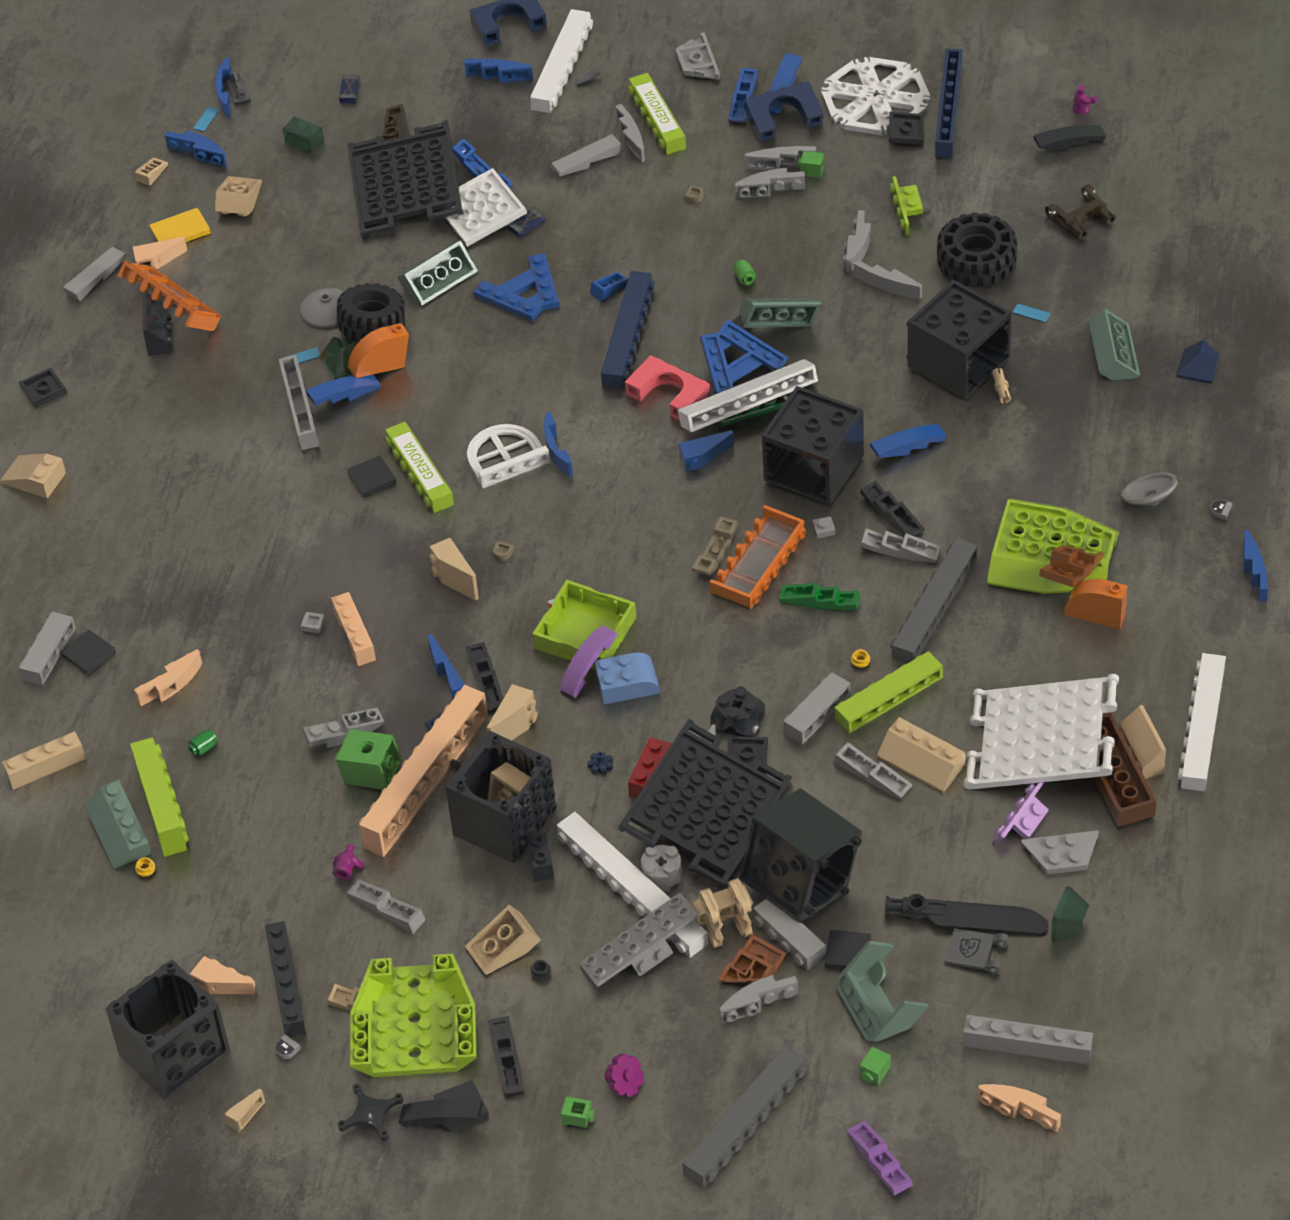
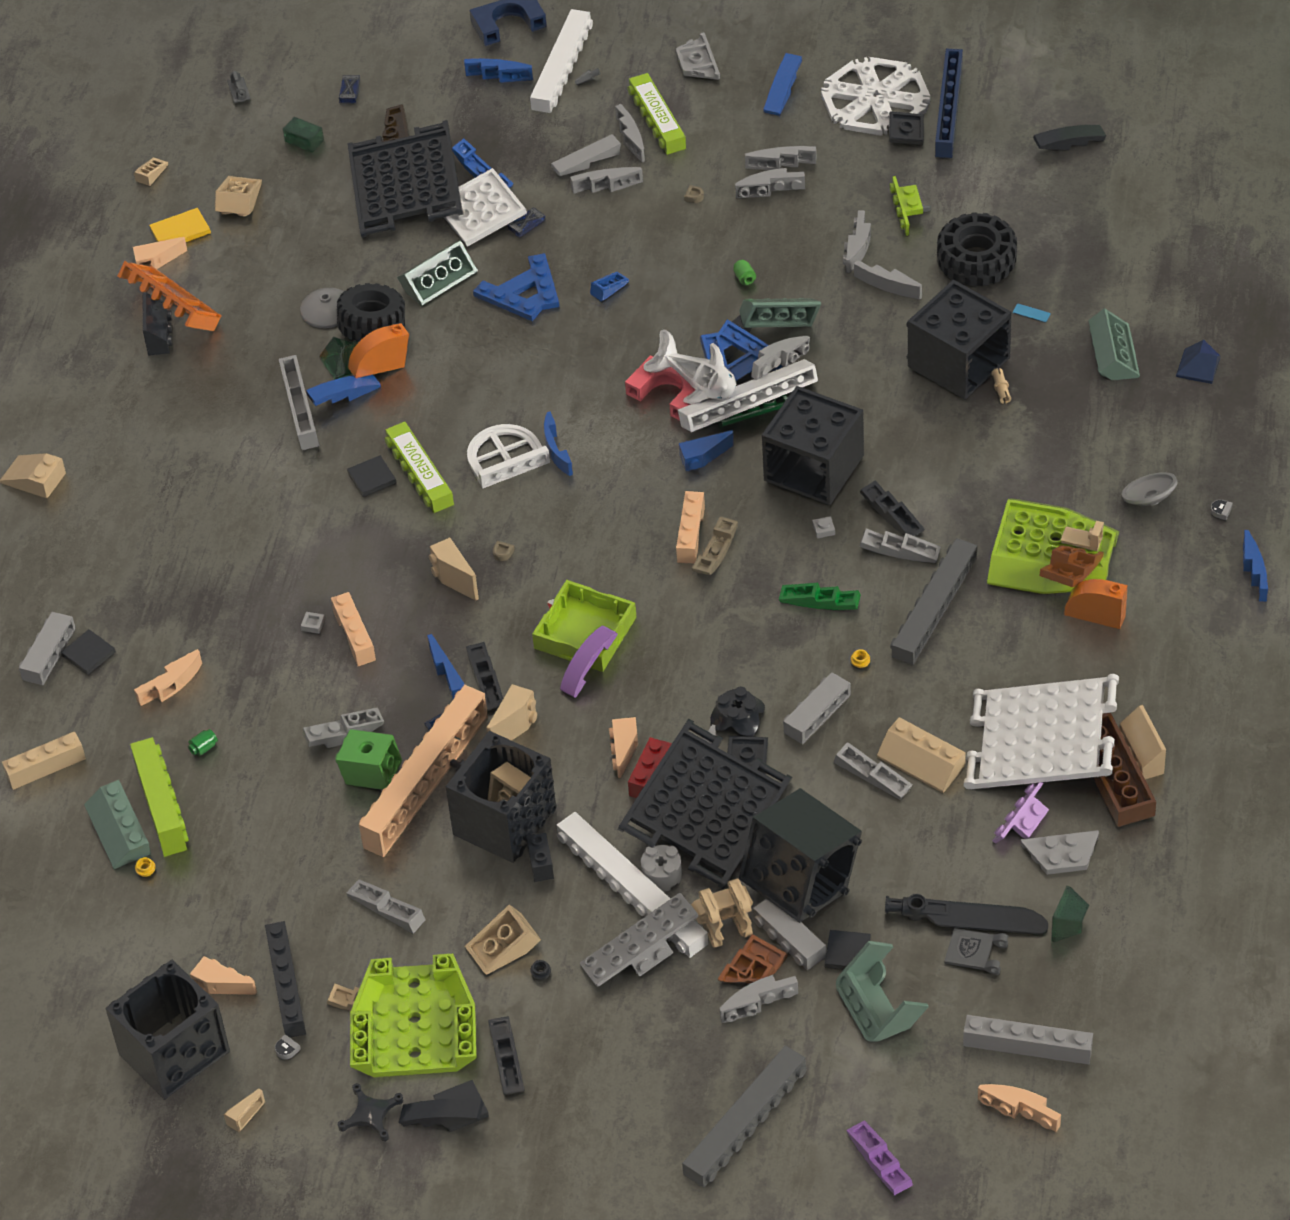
black tile [19,368,67,408] -> none
light grey slope [63,247,126,302] -> none
blue slope [165,130,227,167] -> none
dark azure sticker [193,107,219,131] -> none
blue slope [215,58,232,116] -> none
dark azure sticker [284,347,321,363] -> none
magenta piece [332,844,364,880] -> none
bright green brick [561,1096,595,1128] -> none
dark blue plant [587,752,613,774] -> none
medium blue brick [594,653,660,705] -> none
dark blue brick [601,271,655,388] -> none
magenta plant [604,1054,644,1097] -> none
window [710,505,806,610] -> none
blue slope [728,68,759,123] -> none
dark blue arch [744,81,824,142] -> none
bright green brick [798,151,824,178] -> none
lime brick [835,651,943,734] -> none
bright green brick [860,1047,891,1086] -> none
blue slope [870,424,947,458] -> none
dark brown connector [1045,184,1116,239] -> none
magenta piece [1073,84,1097,114] -> none
white brick [1178,653,1226,792] -> none
none -> light grey slope [570,167,643,194]
none -> light nougat slope [609,717,638,778]
none -> white animal [644,329,736,404]
none -> light nougat arch [676,491,705,564]
none -> light grey slope [751,336,810,380]
none -> tan bracket [1061,521,1104,551]

